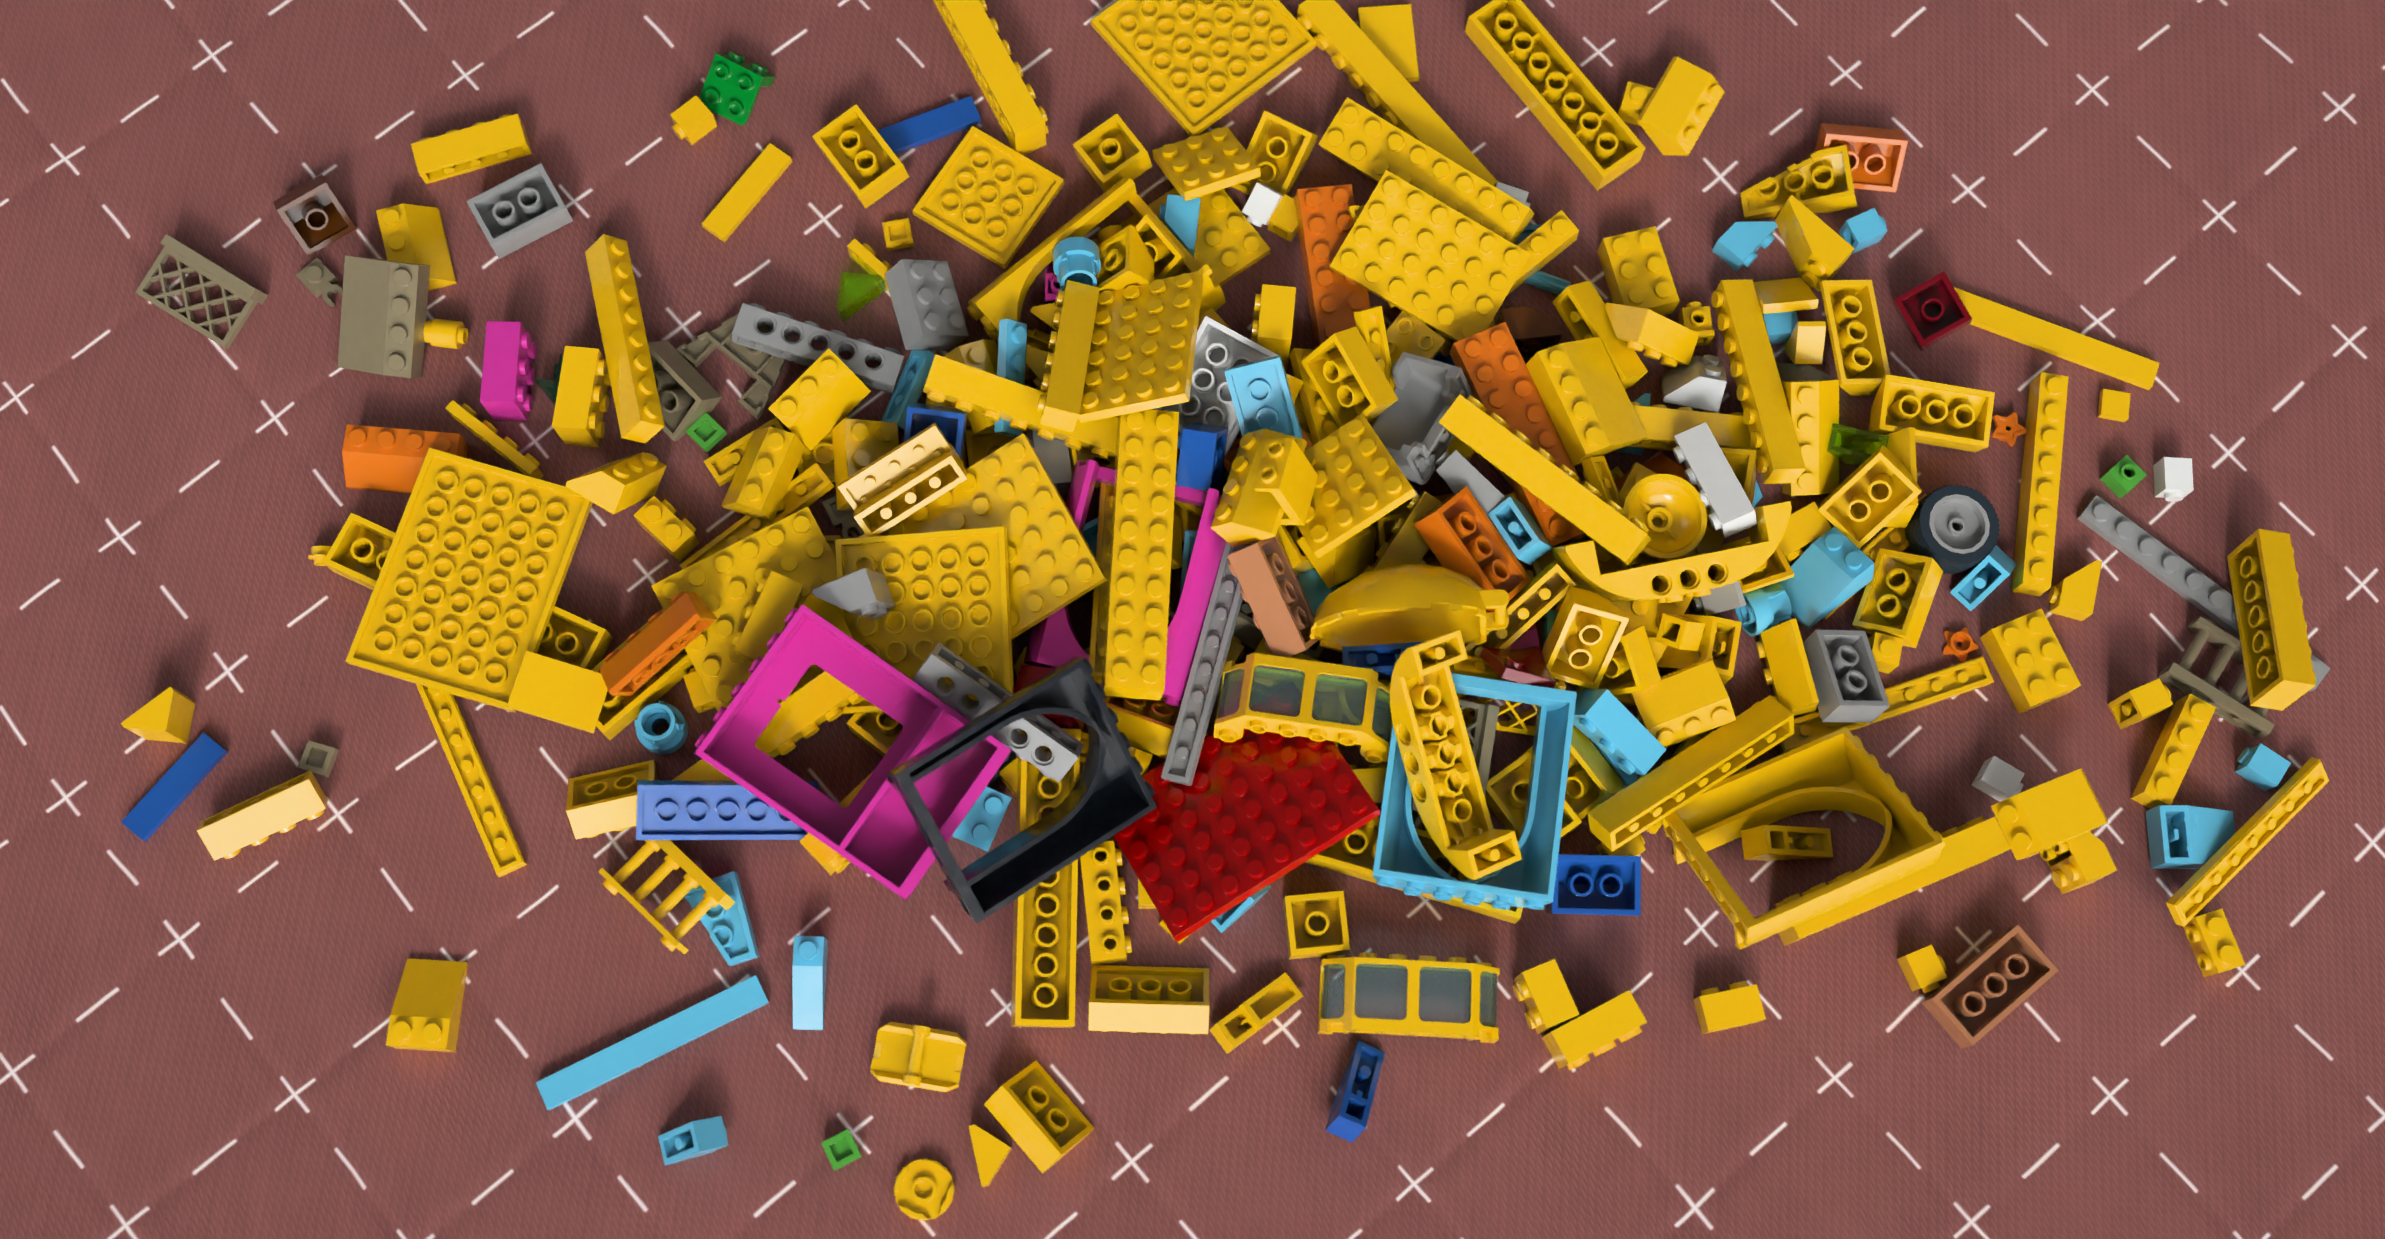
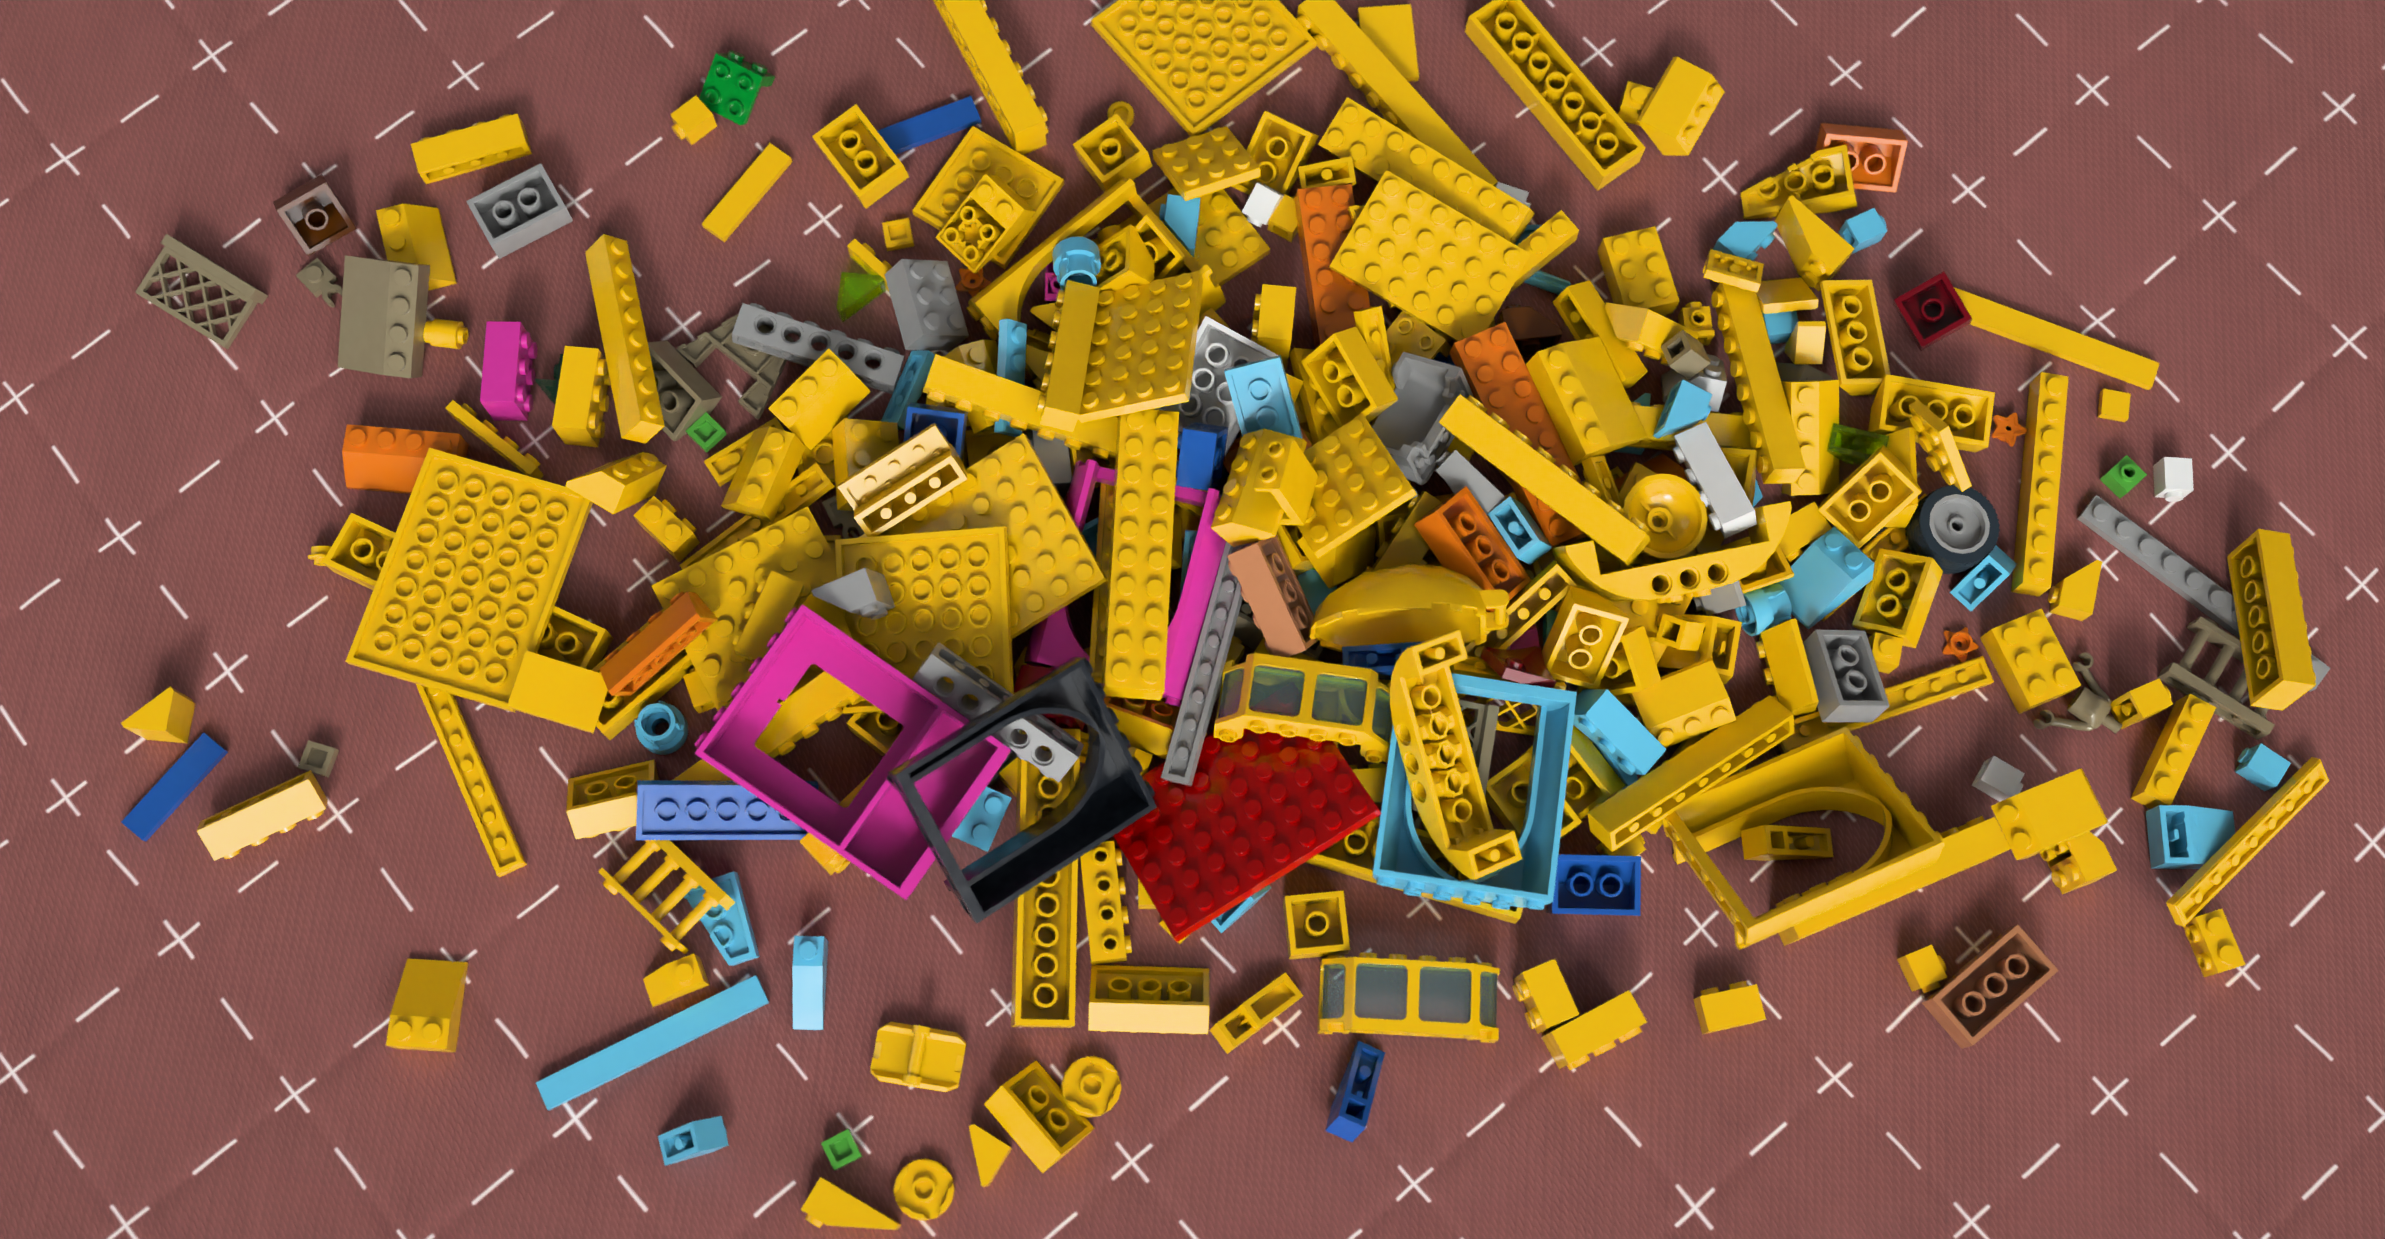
none -> yellow slope [643,953,710,1007]
none -> yellow slope [801,1177,901,1230]
none -> yellow slope [935,173,1036,274]
none -> orange plate [955,267,991,298]
none -> yellow tile [1061,1056,1121,1117]
none -> yellow tile [1107,101,1134,128]
none -> yellow slope [1298,156,1357,189]
none -> medium azure slope [1653,379,1712,439]
none -> dark tan brick [1661,330,1711,380]
none -> yellow bracket [1702,249,1764,292]
none -> yellow plate [1909,400,1972,492]
none -> dark tan piece [2033,652,2122,734]

